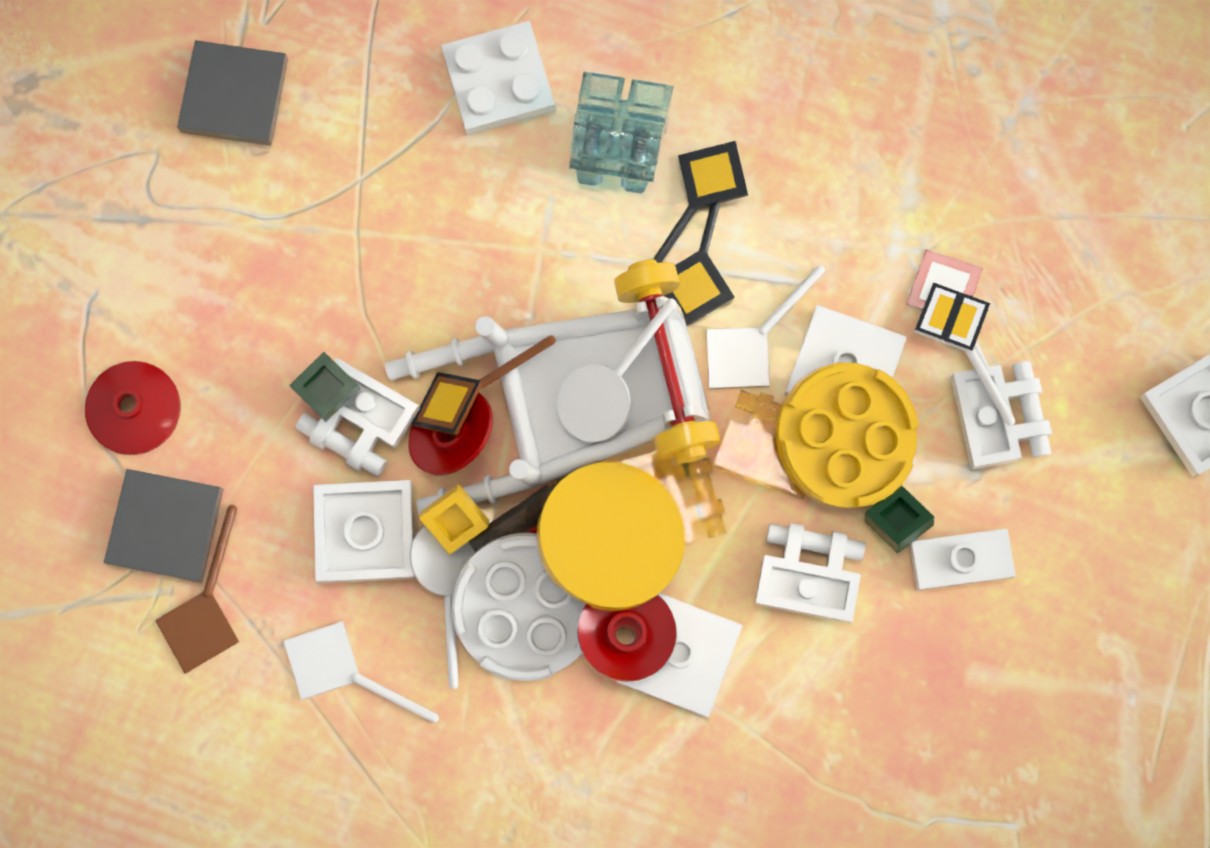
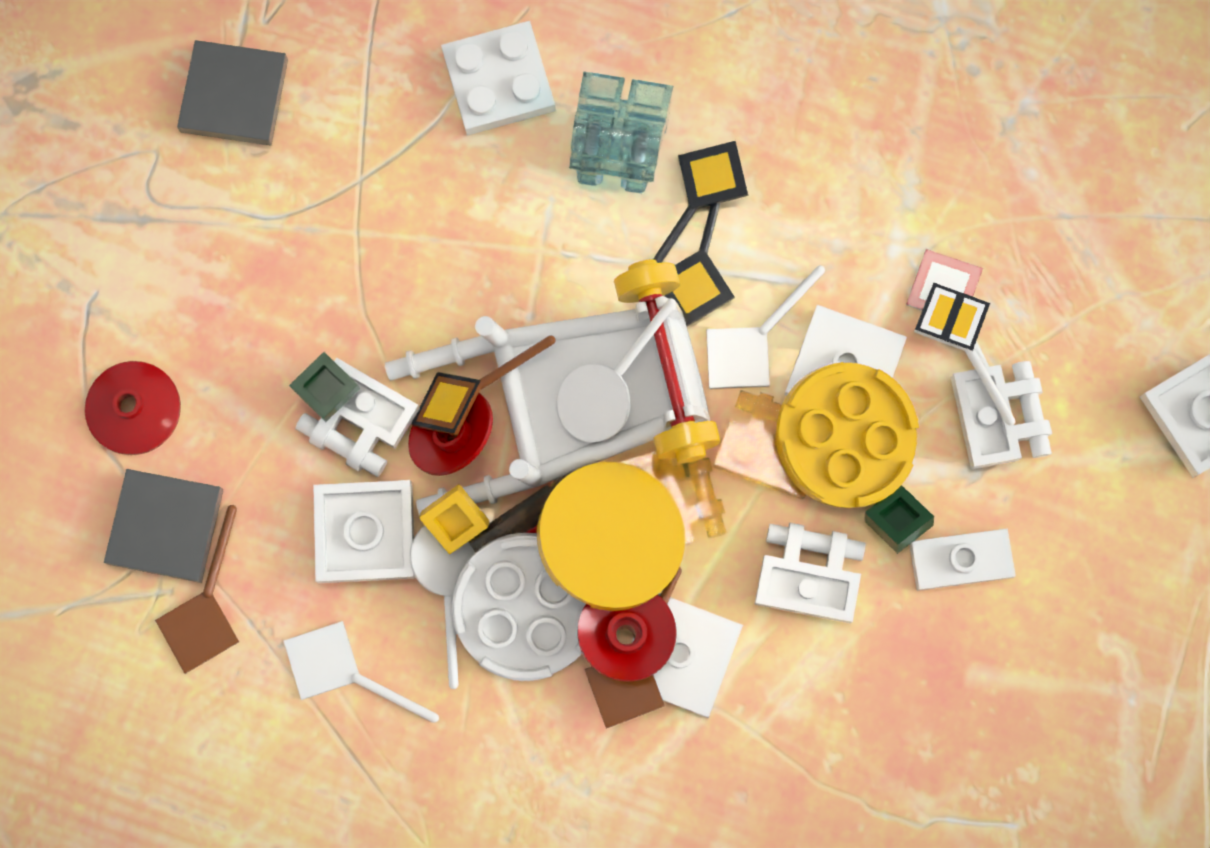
none -> dark orange piece [584,567,682,729]

